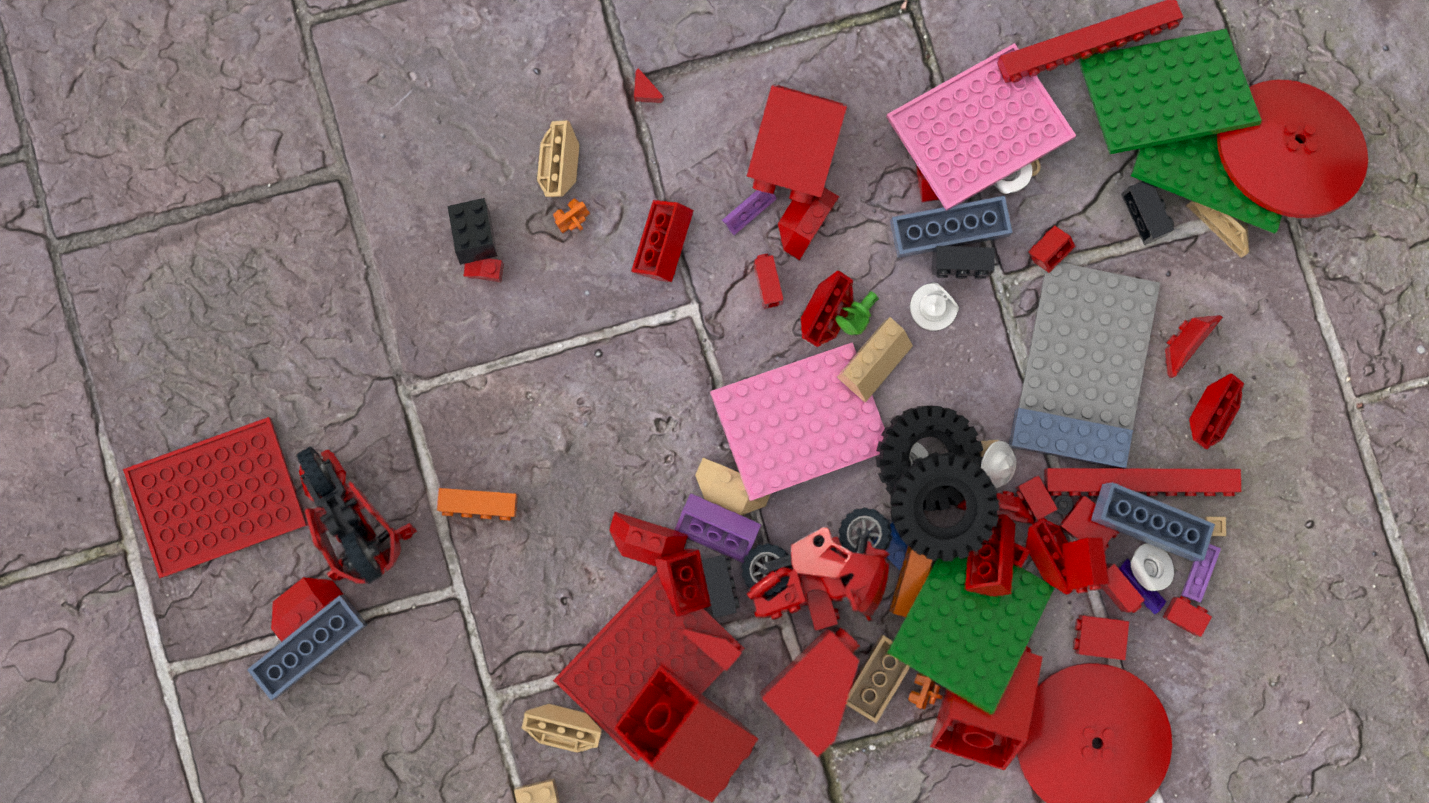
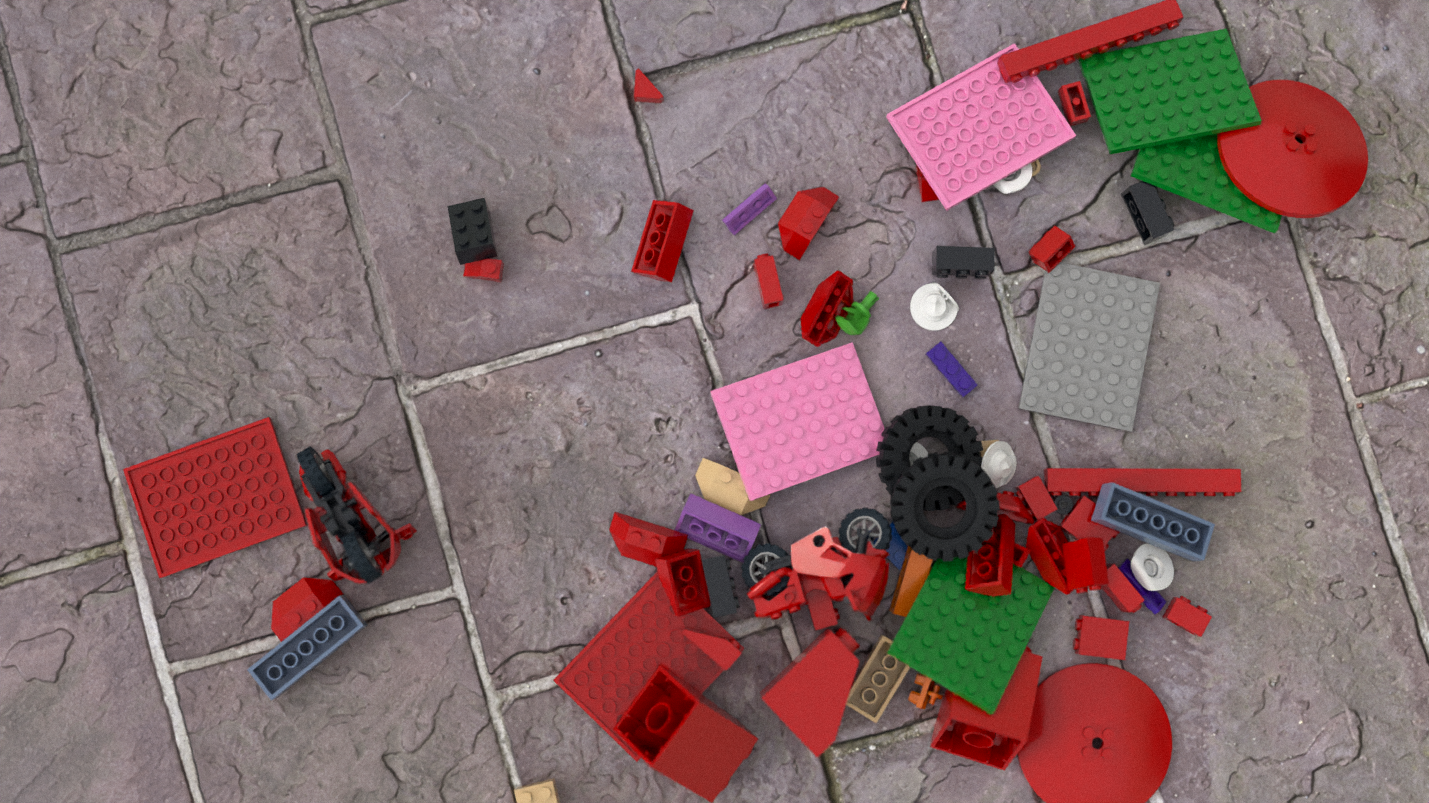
orange brick [437,488,518,521] -> none
tan wedge [522,704,602,752] -> none
tan wedge [537,120,579,197] -> none
orange hips [553,198,590,233] -> none
red slope [746,84,847,204] -> none
tan slope [837,317,913,402] -> none
sand blue brick [890,196,1013,258] -> none
sand blue brick [1009,408,1133,468] -> none
red wedge [1165,315,1223,378] -> none
medium lavender plate [1181,544,1221,603] -> none
tan wedge [1186,201,1249,258] -> none
red wedge [1189,373,1244,450] -> none
tan tile [1205,517,1226,536] -> none
none -> dark purple plate [926,341,977,398]
none -> red brick [1058,81,1091,127]

